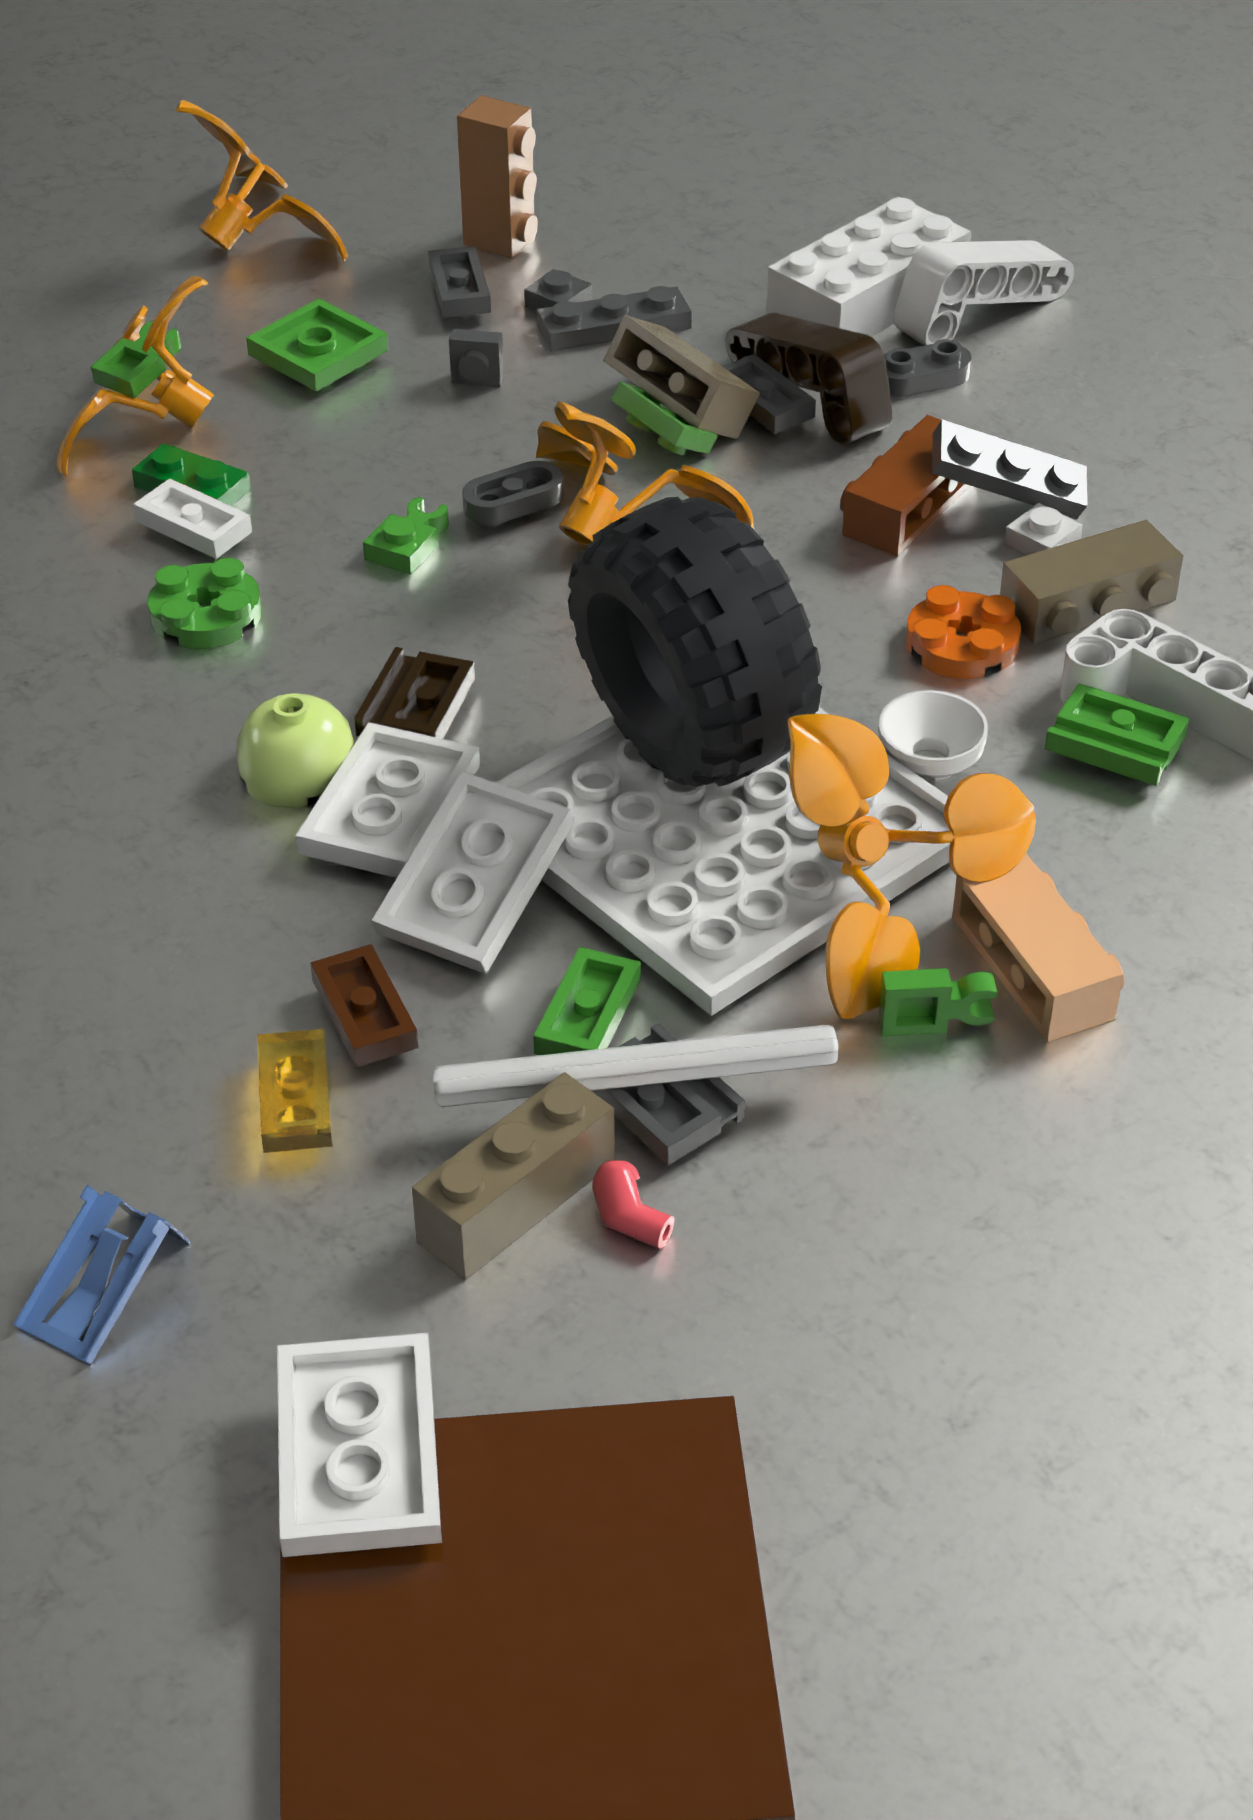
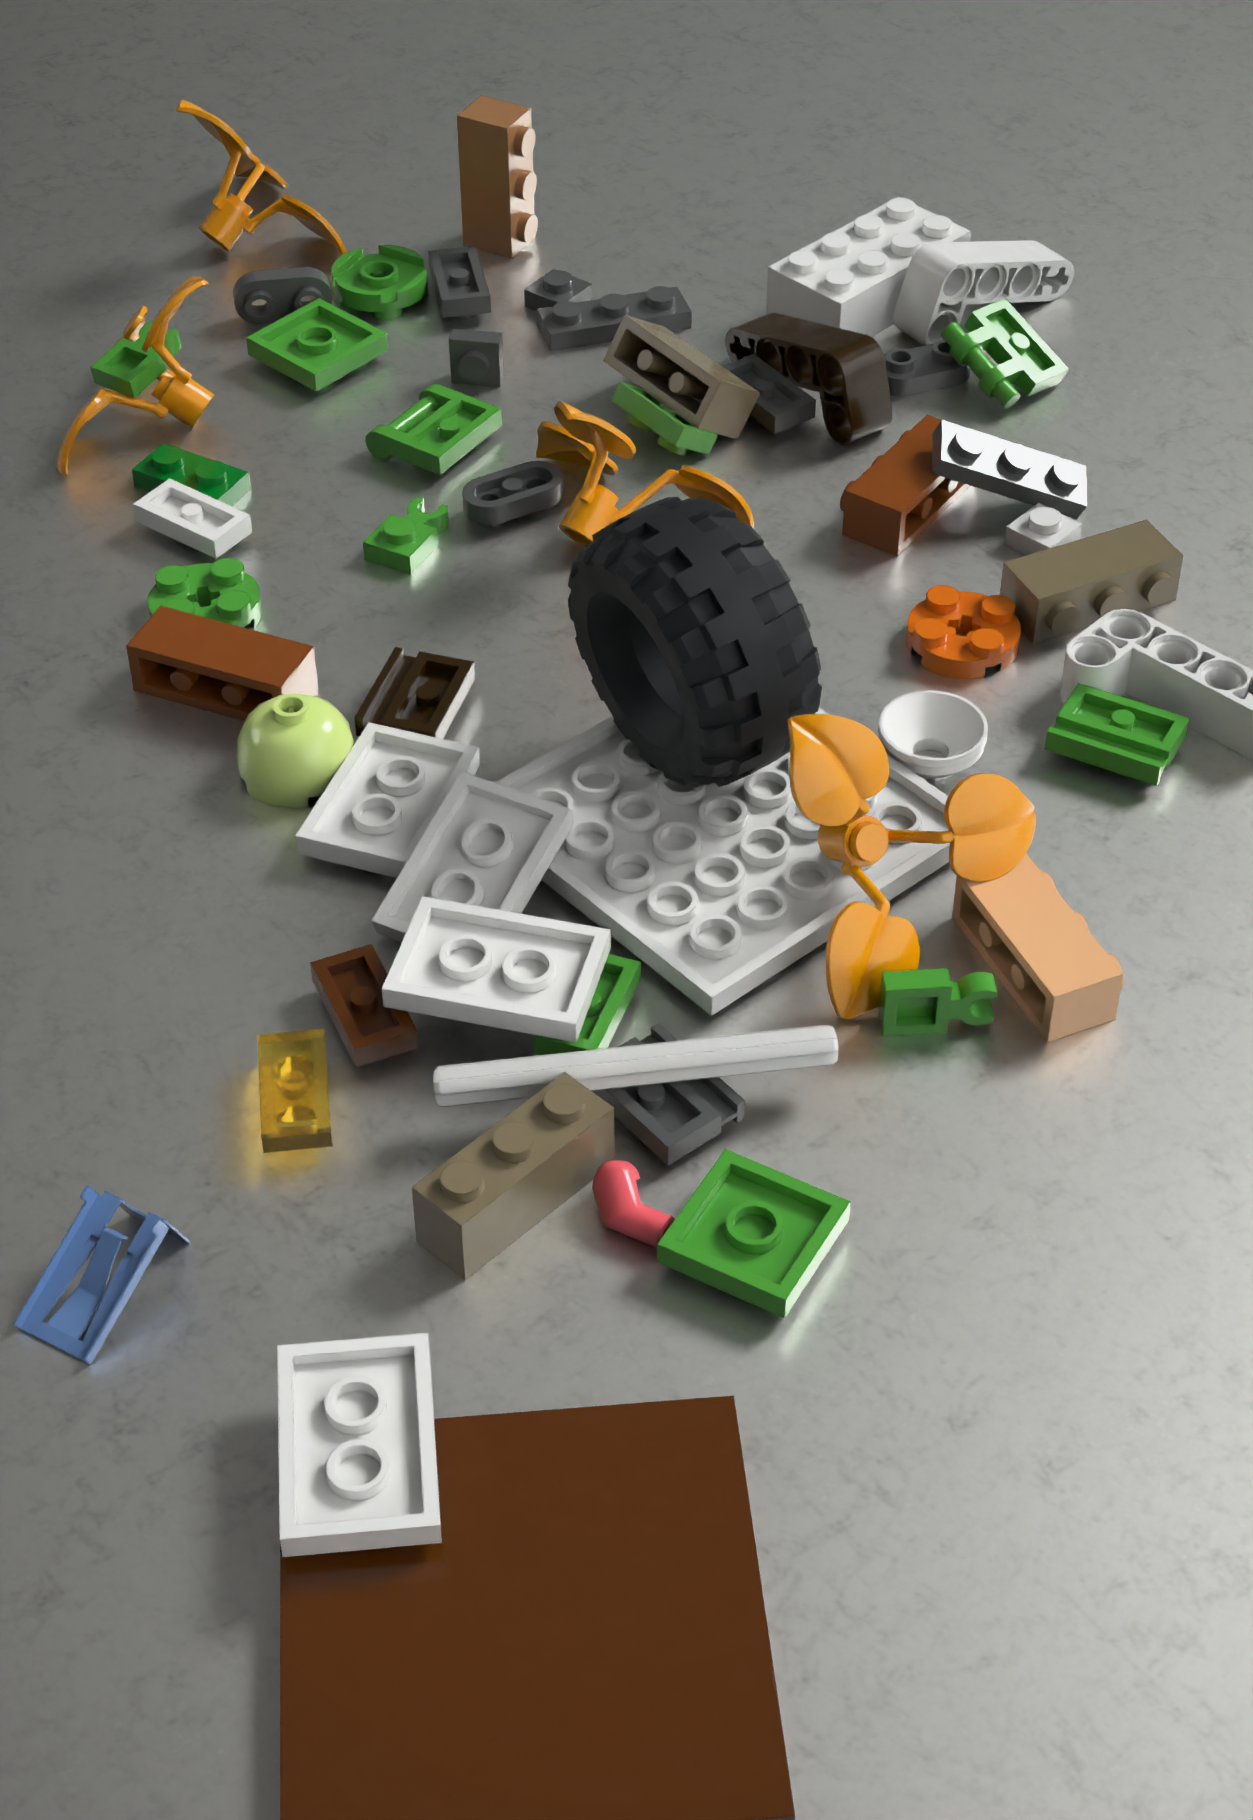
none -> dark orange brick [126,606,319,721]
none -> dark grey plate [233,267,332,324]
none -> bright green plate [332,245,428,320]
none -> bright green plate [365,384,502,475]
none -> white plate [382,896,611,1042]
none -> bright green plate [657,1149,851,1318]
none -> bright green plate [941,298,1069,409]

